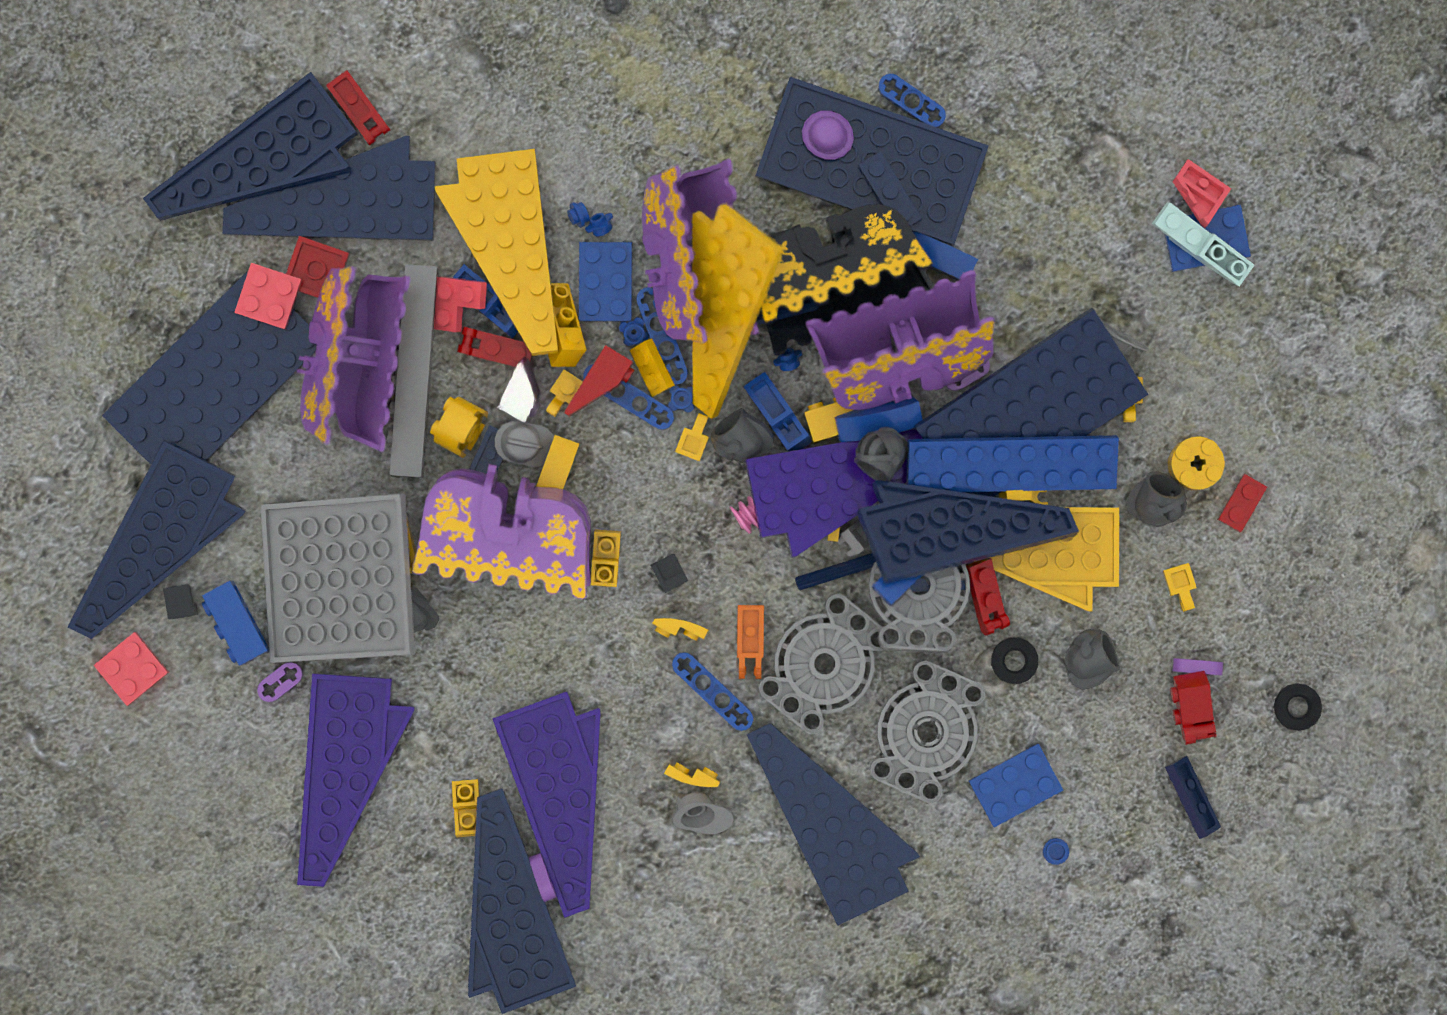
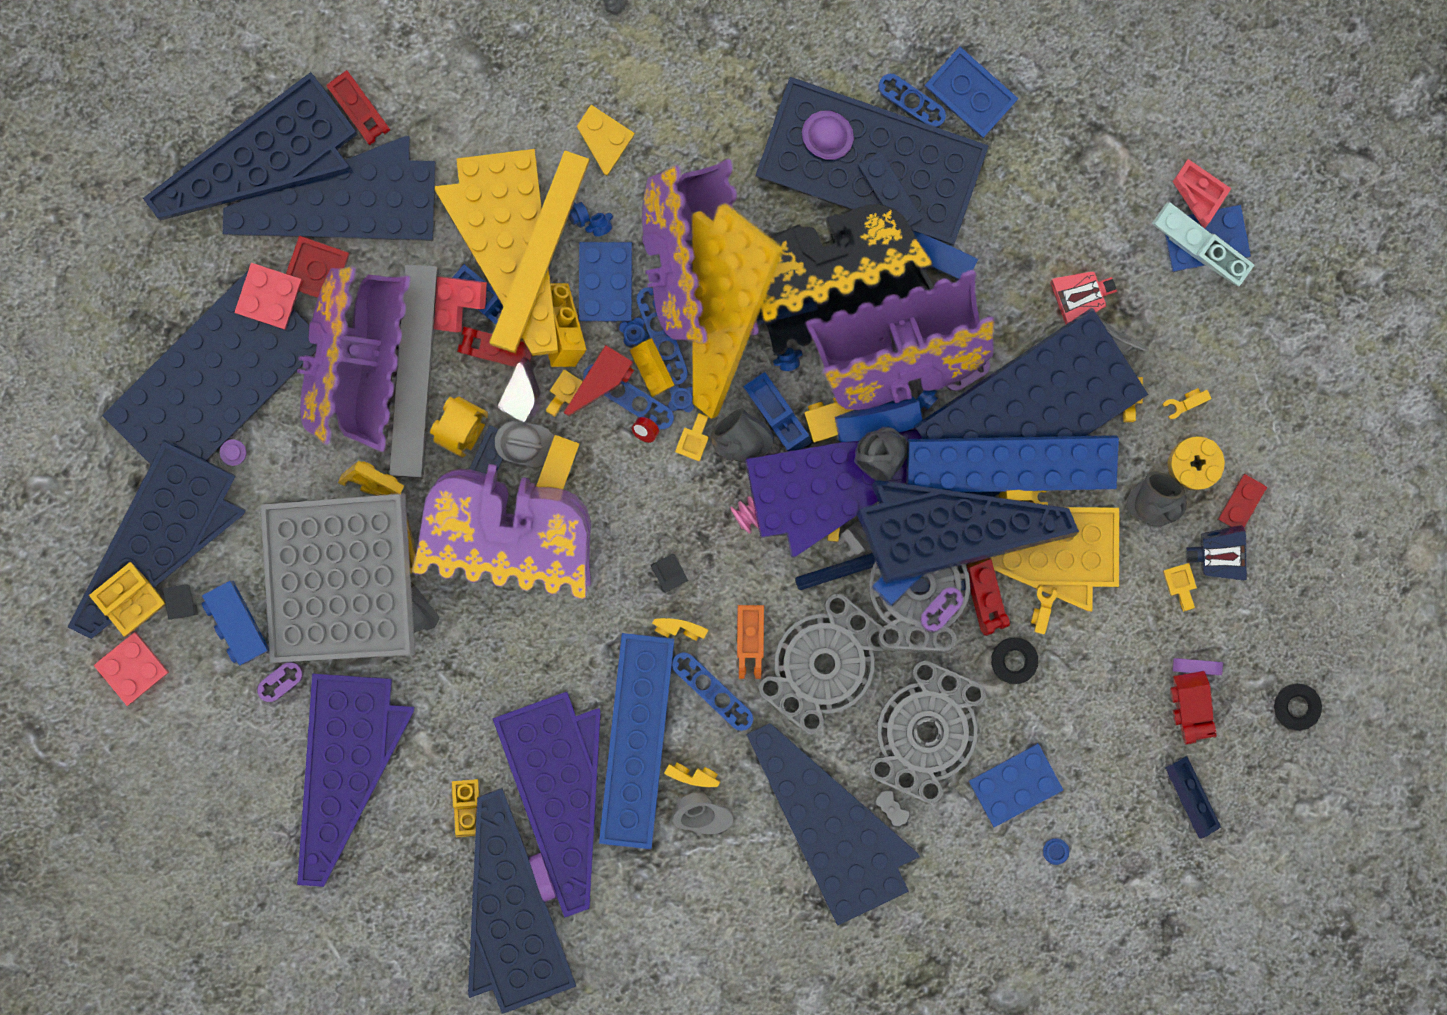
yellow slope [590,529,621,587] -> none
dark grey helmet [1065,629,1120,690] -> none
none -> yellow slope [89,562,166,637]
none -> medium lavender plate [220,439,247,466]
none -> yellow wing [338,460,404,496]
none -> yellow tile [490,150,590,353]
none -> yellow wing [577,105,635,176]
none -> blue plate [599,633,674,849]
none -> red tile [632,417,659,443]
none -> light grey piece [875,790,910,827]
none -> blue plate [917,390,938,410]
none -> medium lavender beam [920,587,963,632]
none -> blue plate [924,46,1019,139]
none -> yellow plate [1031,584,1057,635]
none -> torso [1050,271,1117,325]
none -> yellow plate [1162,388,1212,420]
none -> dark blue torso [1186,525,1247,580]

